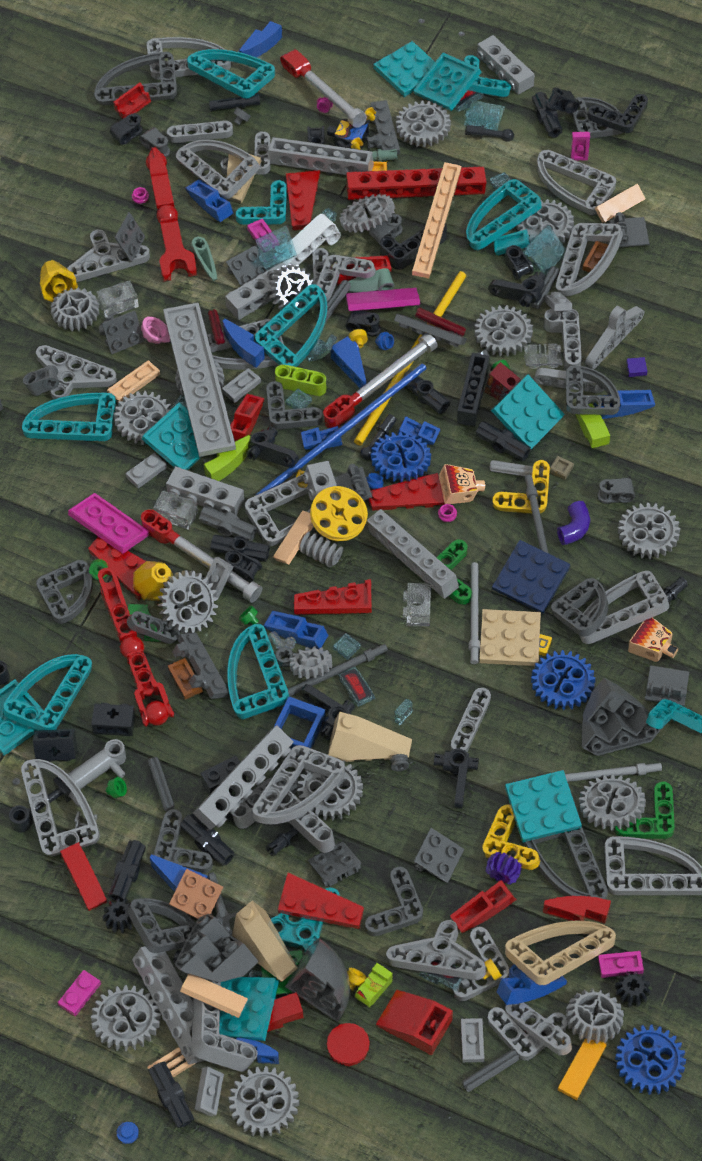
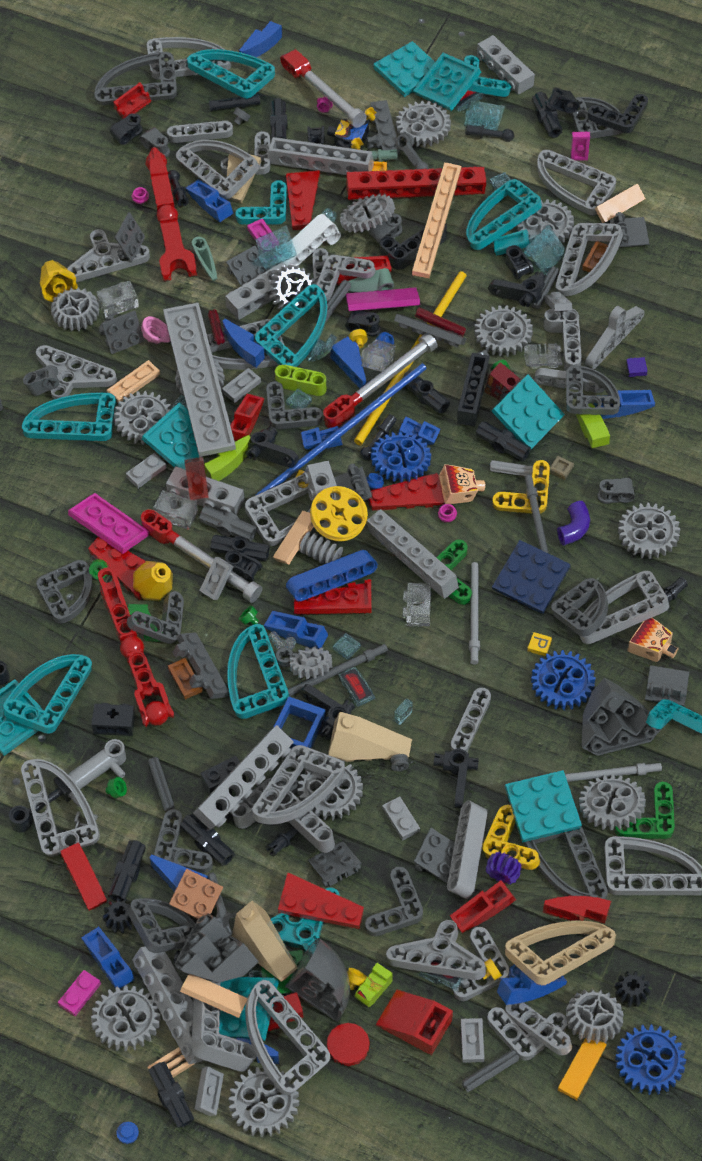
black brick [33,729,77,762] -> none
light grey gear [158,570,218,633] -> none
tan plate [480,609,541,666] -> none
dark pink plate [598,951,644,978] -> none
none -> blue slope [81,927,135,989]
none -> black pin [168,170,189,206]
none -> clear red slope [184,457,209,500]
none -> light grey beam [245,980,330,1095]
none -> black piece [270,98,288,139]
none -> blue beam [286,550,378,601]
none -> clear brick [361,339,396,372]
none -> light grey plate [382,797,420,841]
none -> dark grey piece [396,133,428,169]
none -> light grey beam [447,801,487,899]

